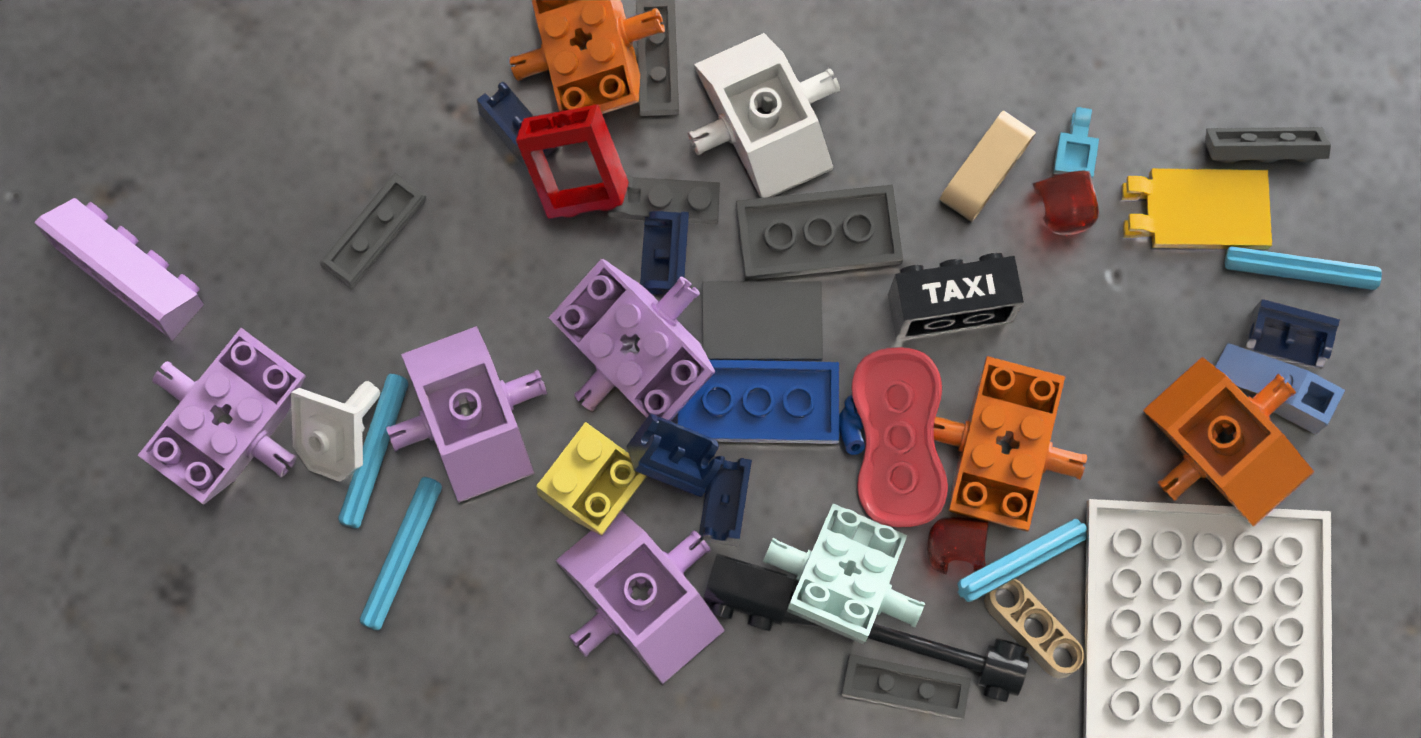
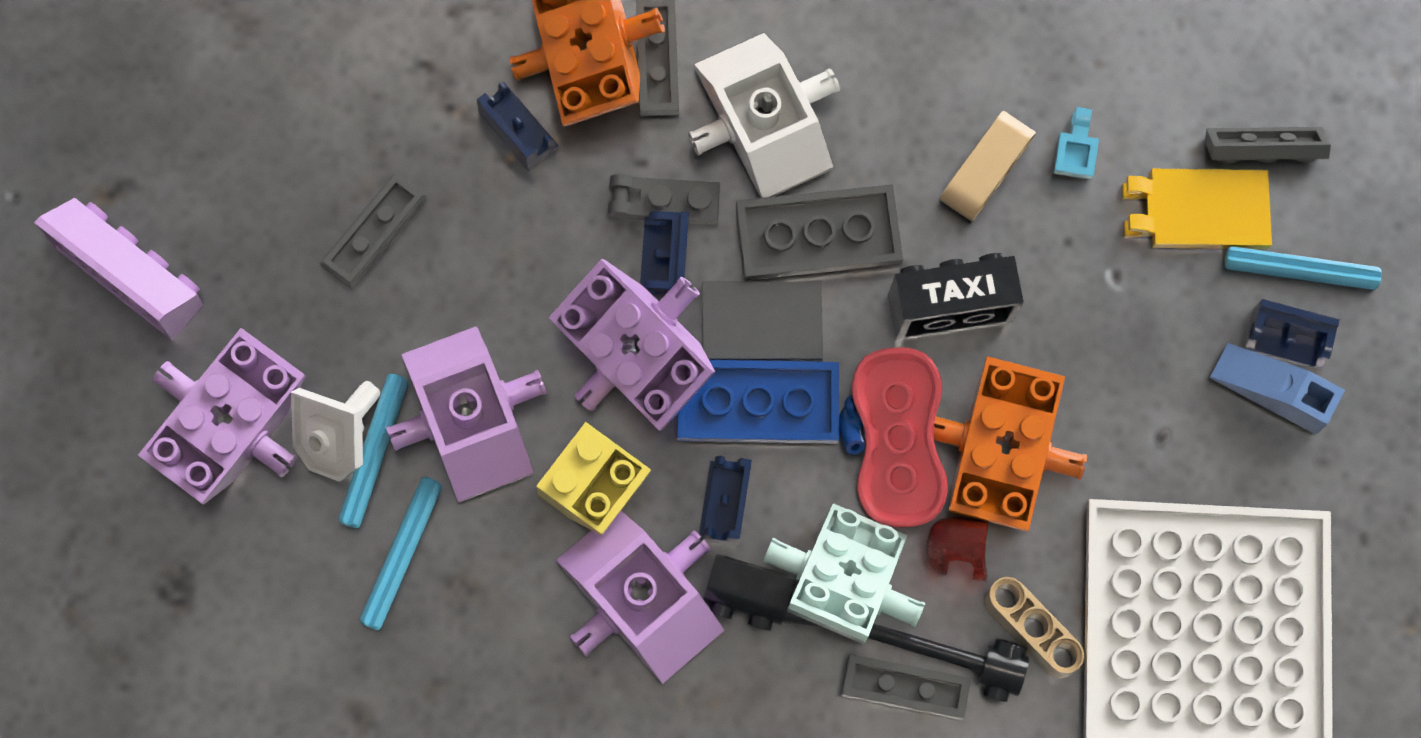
red window [516,104,629,219] -> none
dark blue hinge [626,413,721,497] -> none
medium azure axle [957,519,1088,602] -> none
clear red helmet [1032,170,1099,236] -> none
orange slope [1143,357,1314,527] -> none

